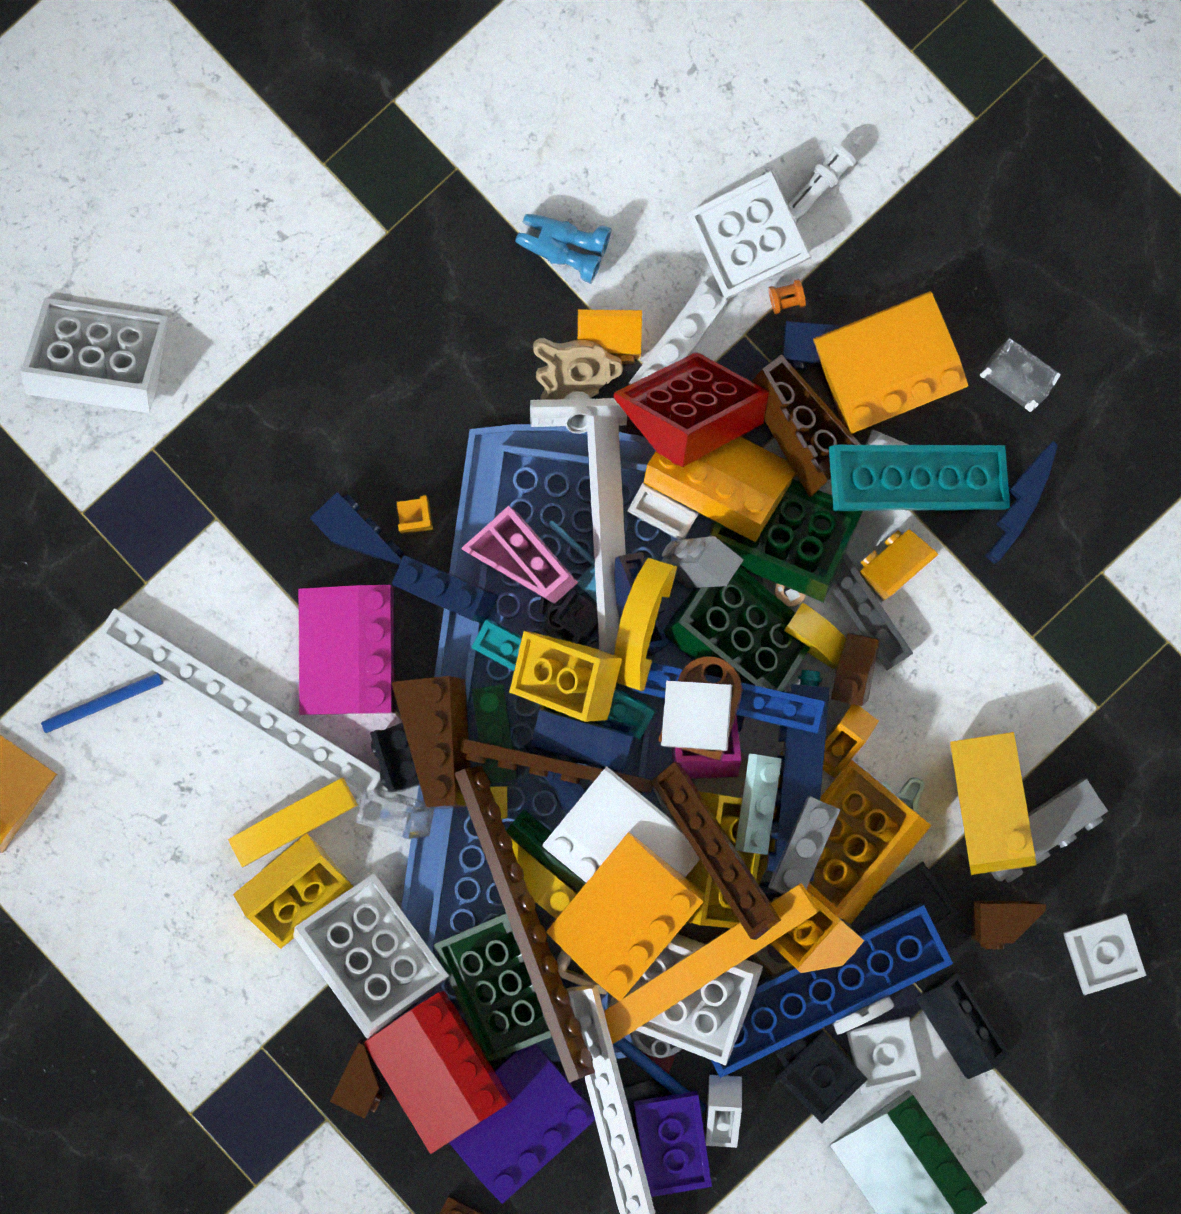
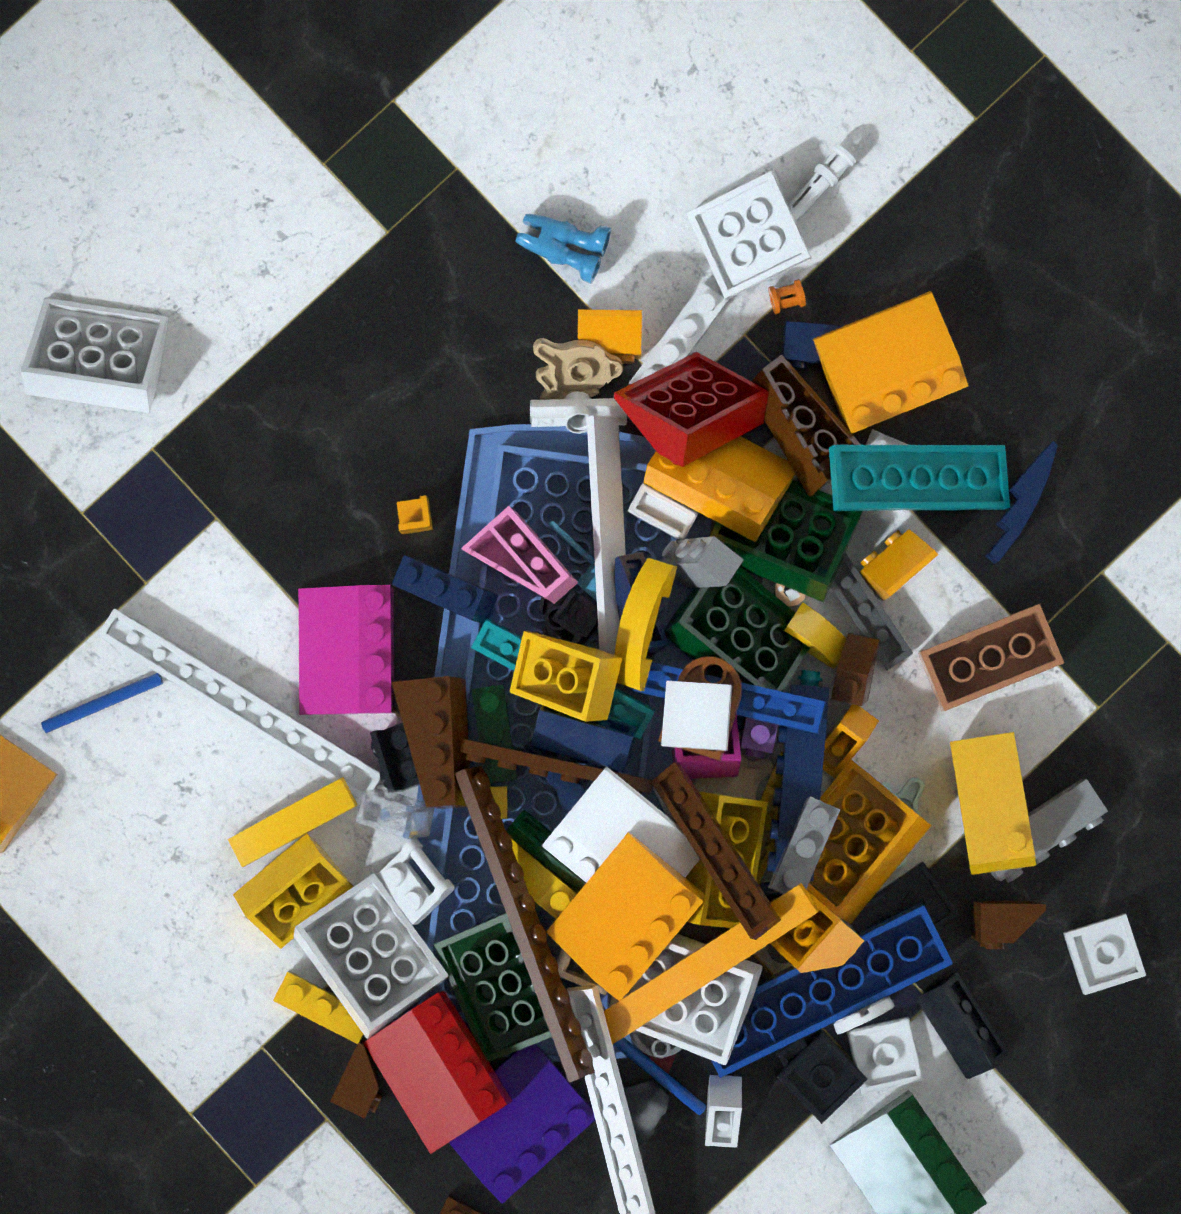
dark blue slope [310,492,404,566] -> none
dark purple plate [633,1091,712,1197] -> none
light aqua plate [735,753,782,855] -> none
clear brick [980,338,1061,412] -> none
none -> yellow plate [273,971,364,1044]
none -> white plate [376,838,455,925]
none -> medium lavender brick [740,717,778,759]
none -> nougat brick [918,604,1064,711]

